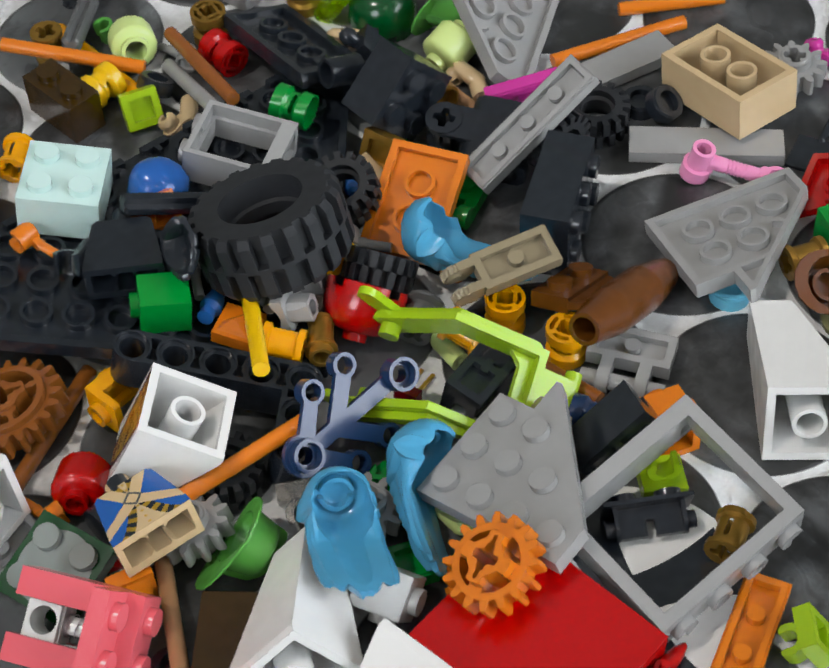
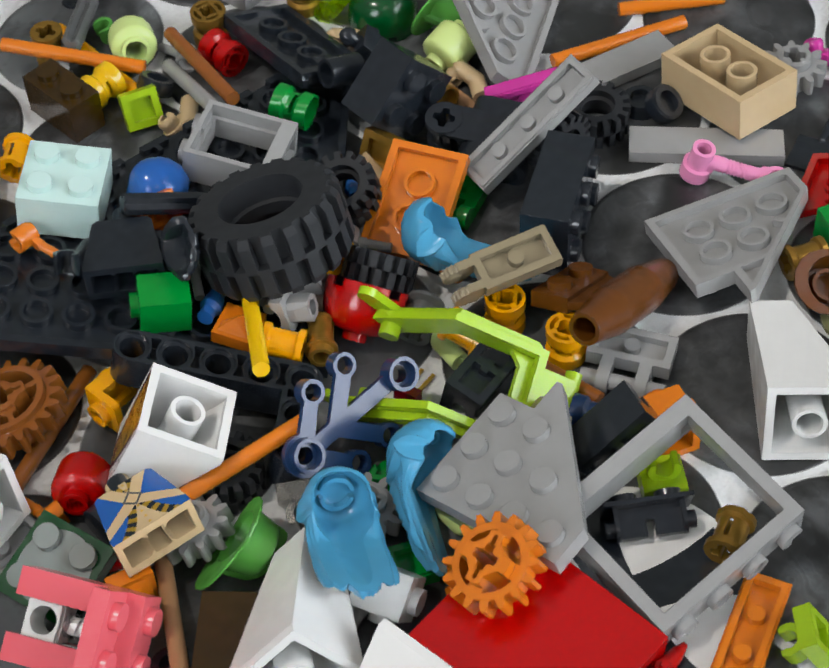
medium azure tile [709,284,749,312] -> none

